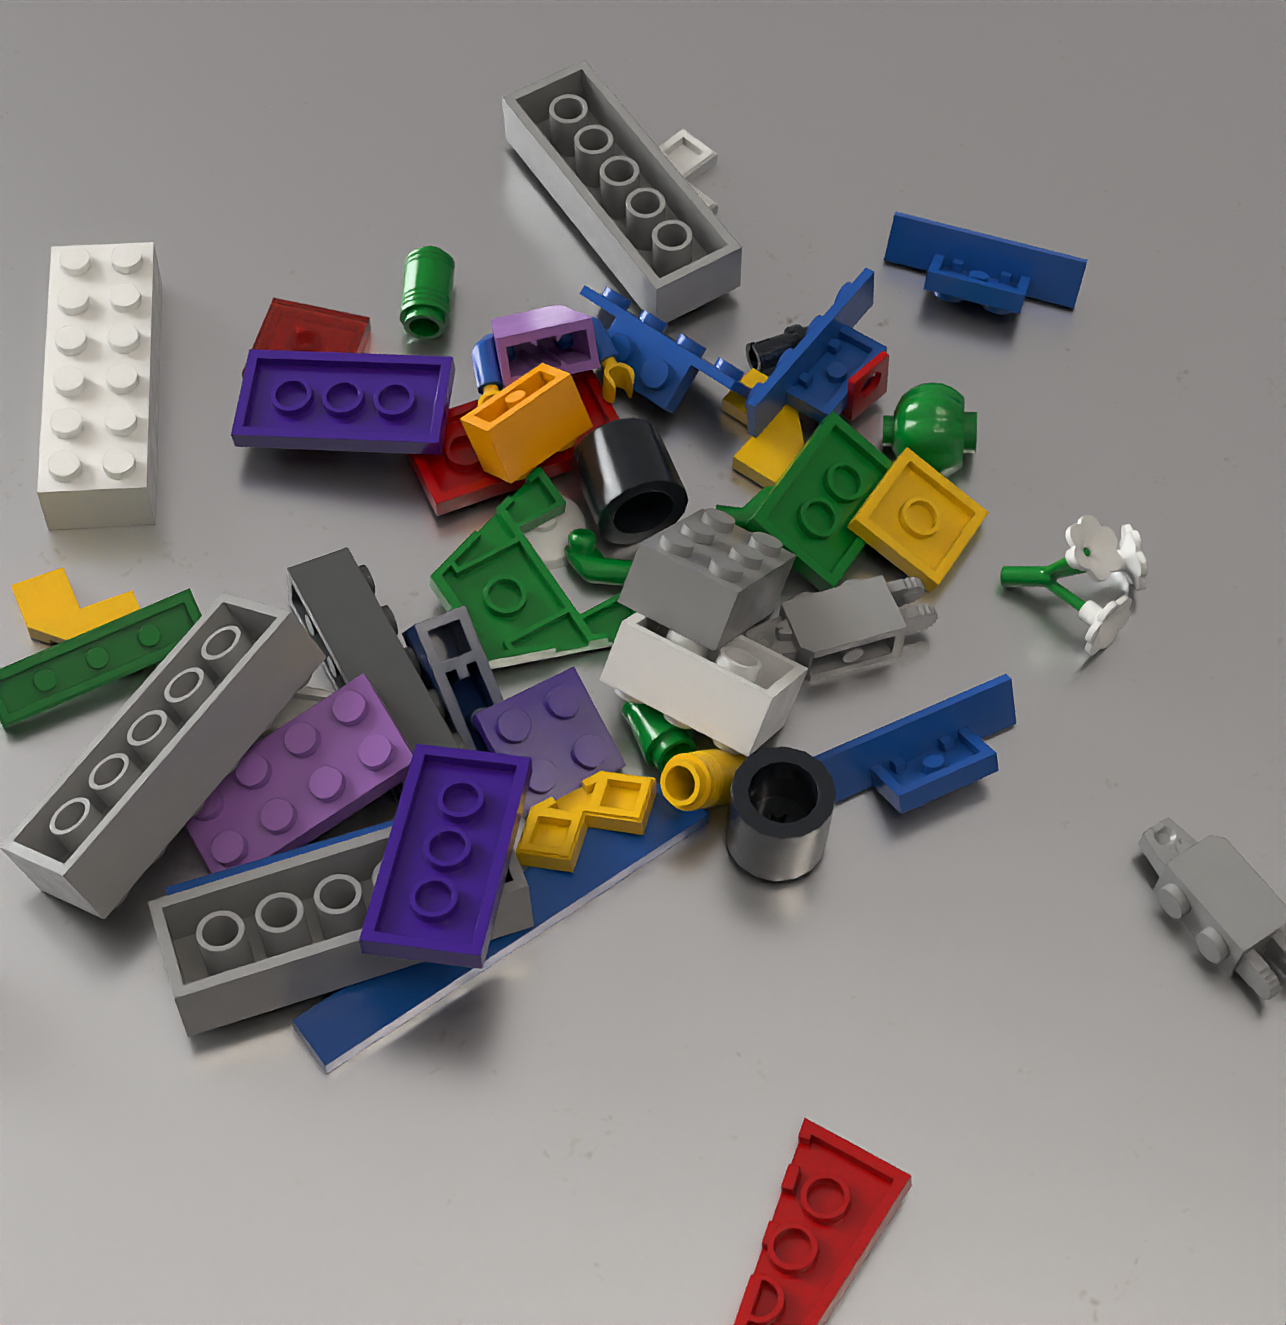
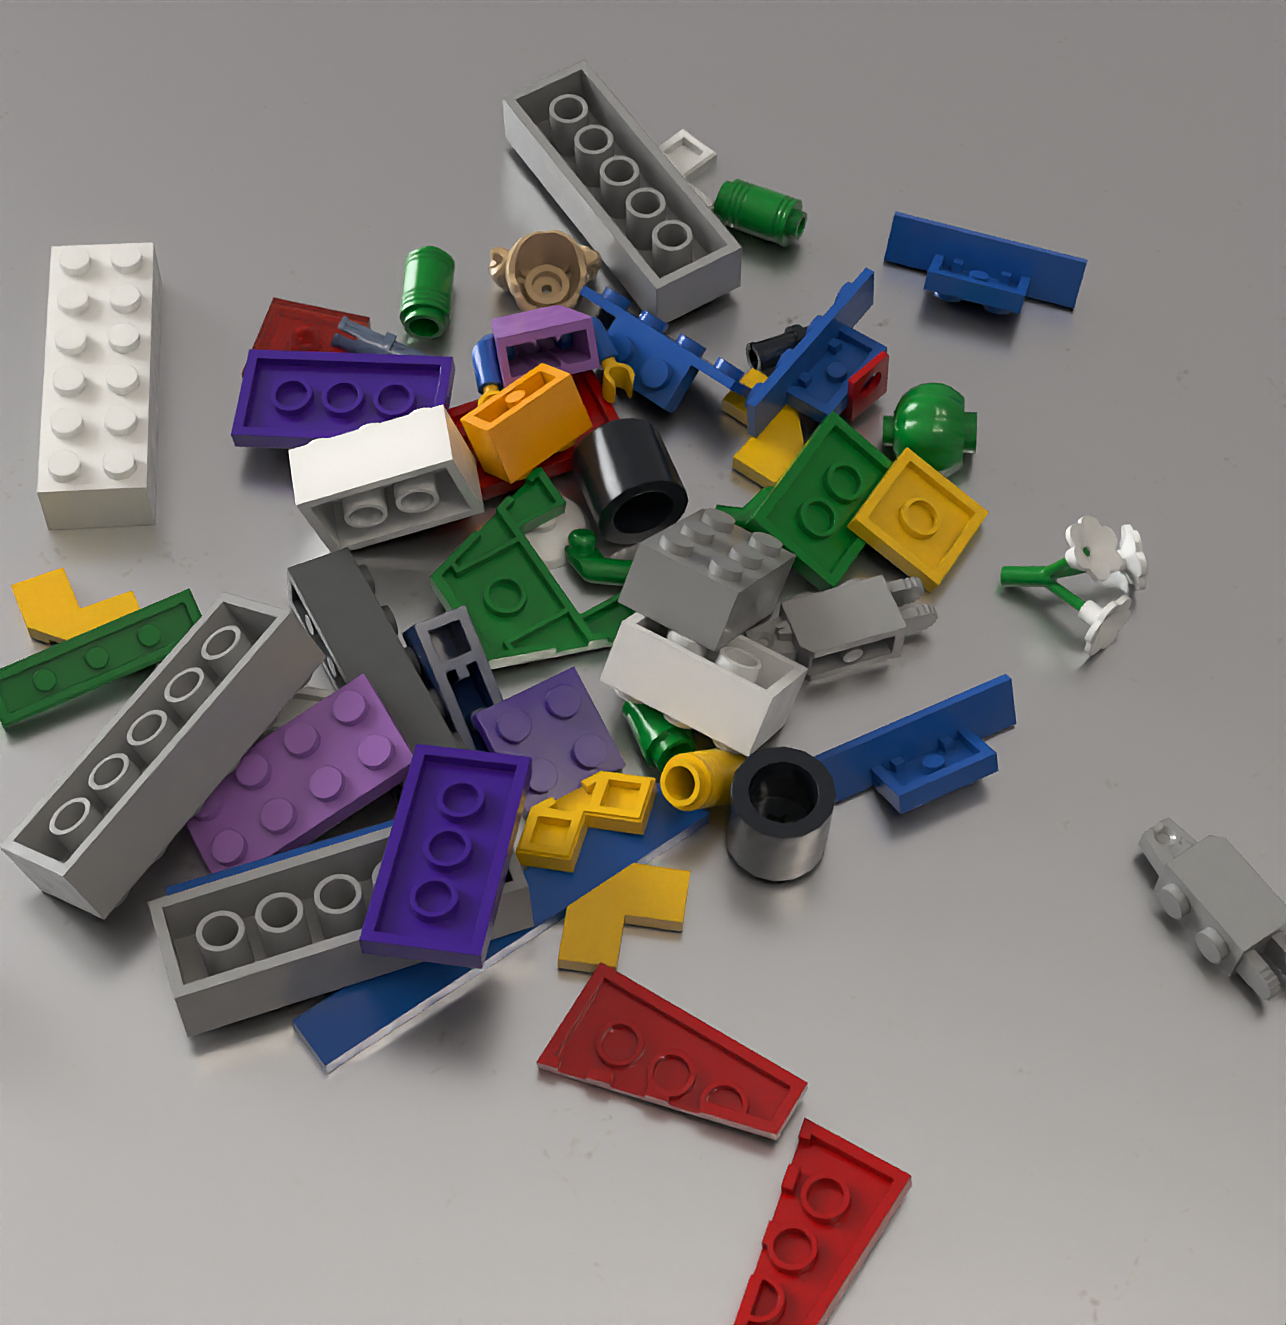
none -> white brick [288,405,485,553]
none -> sand blue pin [331,316,430,356]
none -> tan hair [488,230,601,312]
none -> red wing [536,962,808,1140]
none -> yellow tile [558,863,691,973]
none -> green head [714,179,807,247]

